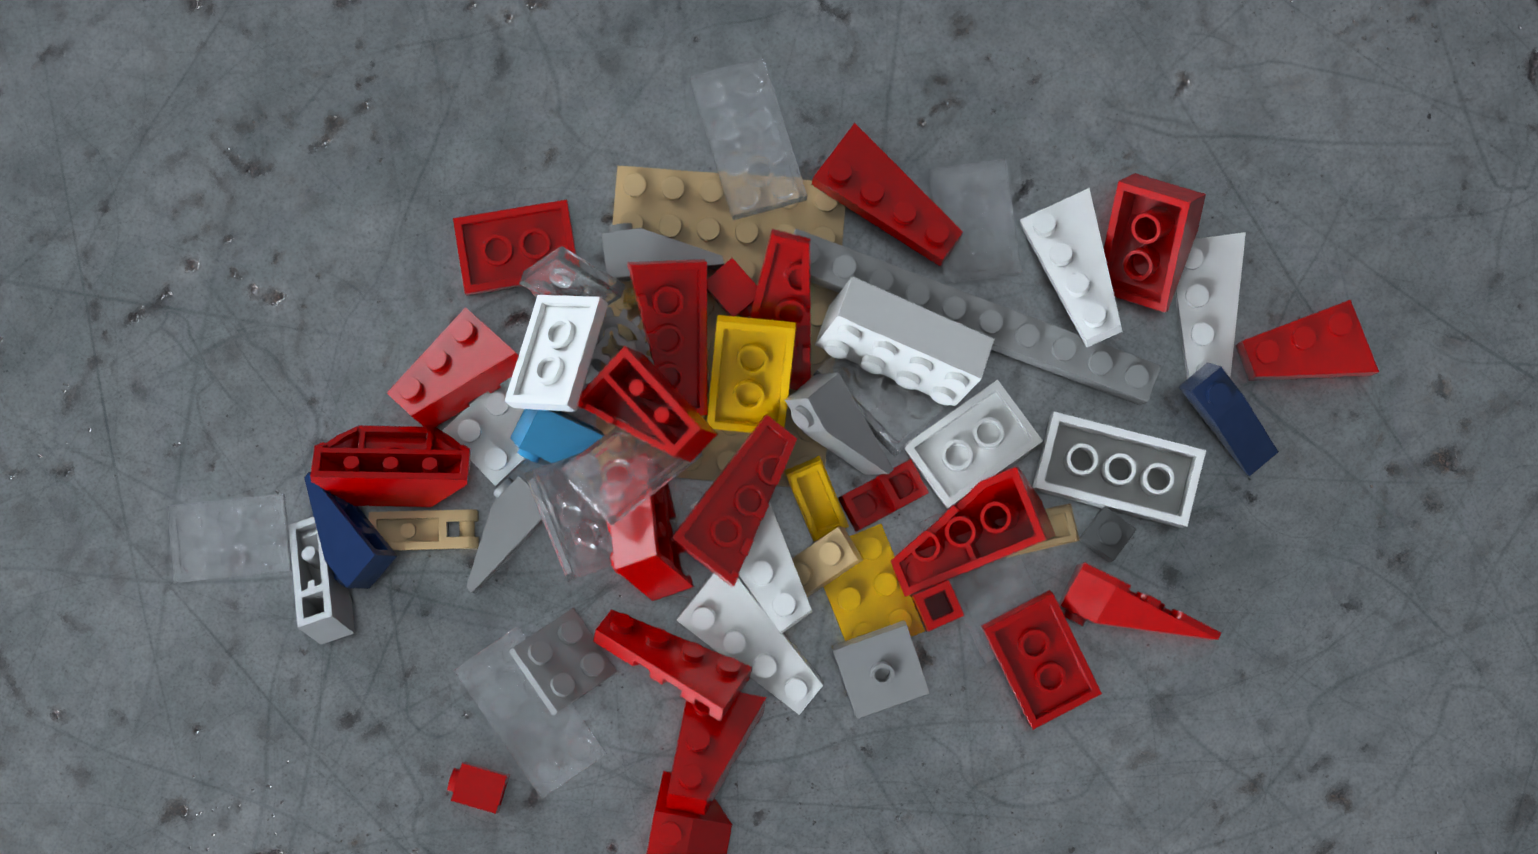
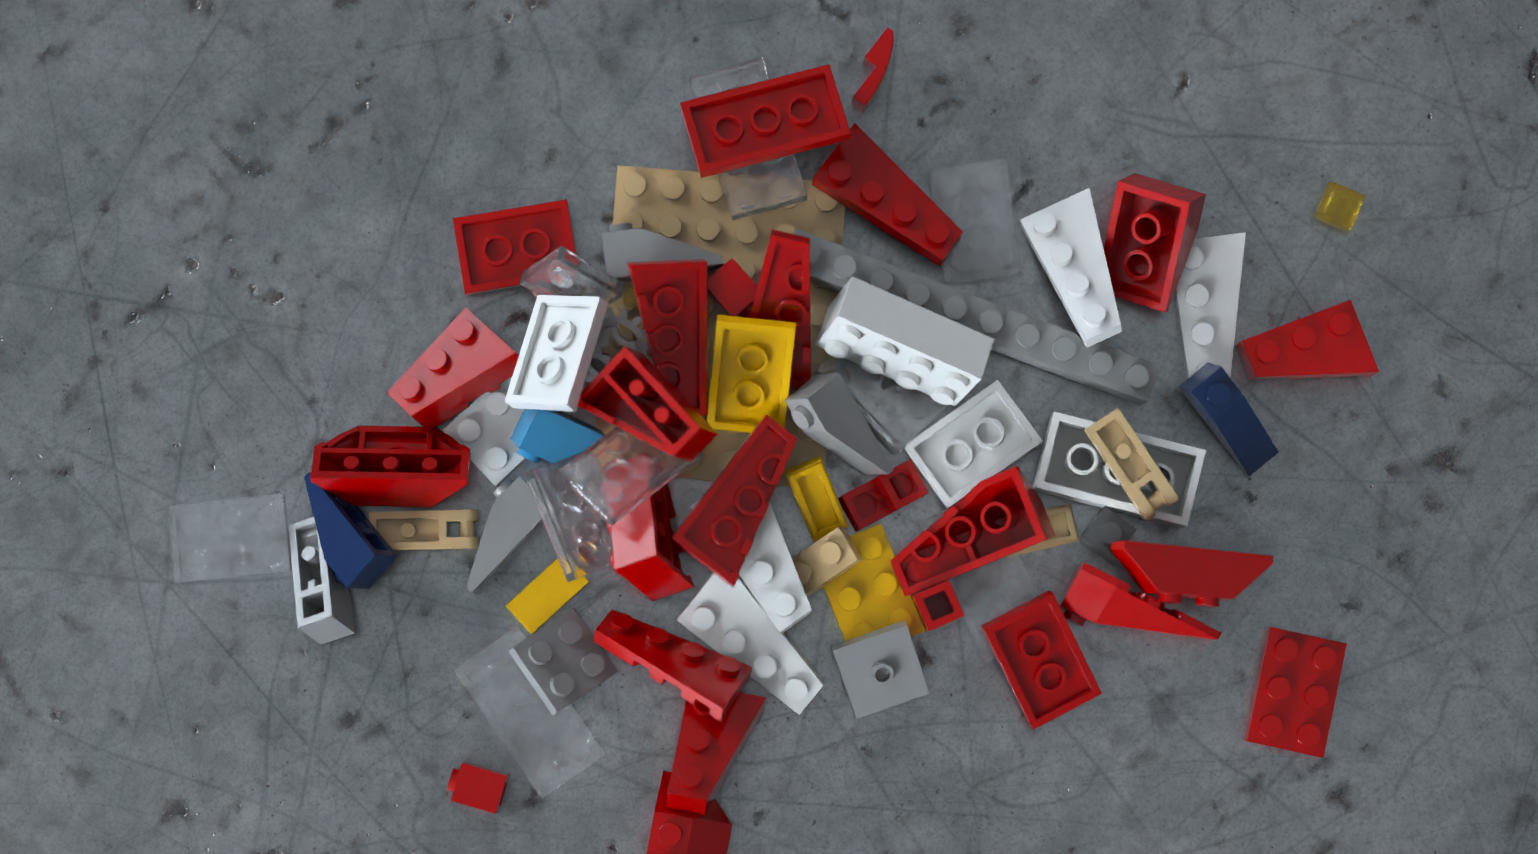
none -> yellow tile [506,554,589,635]
none -> red plate [680,64,851,178]
none -> red slope [852,28,894,113]
none -> tan plate [1084,408,1179,521]
none -> red wedge [1111,540,1273,607]
none -> red plate [1245,627,1347,758]
none -> clear yellow tile [1313,181,1366,232]

